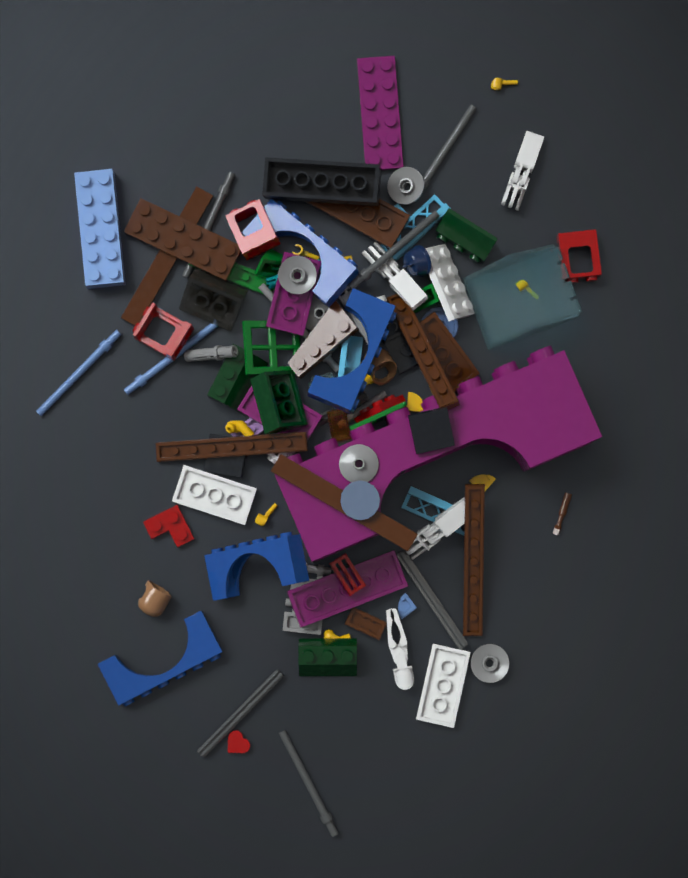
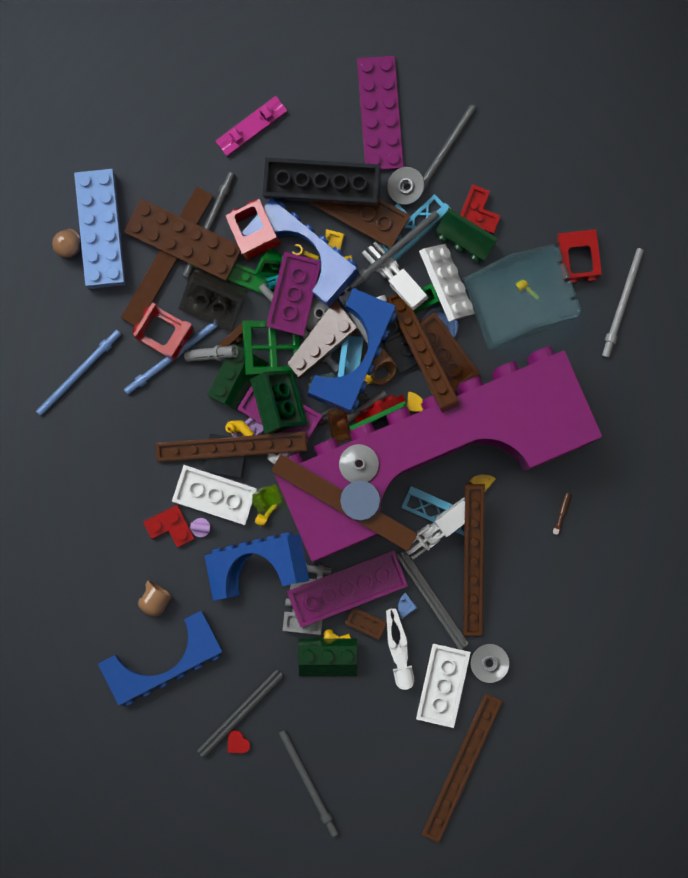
light grey dish [278,256,317,294] -> none
red tile [329,553,366,596] -> none
dark blue piece [402,245,431,277] -> none
black tile [408,407,455,454] -> none
yellow hand [491,78,518,90] -> none
white arm [501,131,544,211] -> none
none -> medium nougat helmet [52,228,82,258]
none -> lavender plate [190,518,210,537]
none -> dark pink hinge [215,96,287,157]
none -> reddish brown plate [218,320,247,346]
none -> clear neon green bracket [252,484,283,513]
none -> yellow tile [326,229,345,250]
none -> reddish brown tile [421,693,503,843]
none -> red plate [460,184,500,234]
none -> light grey bar [602,248,644,358]

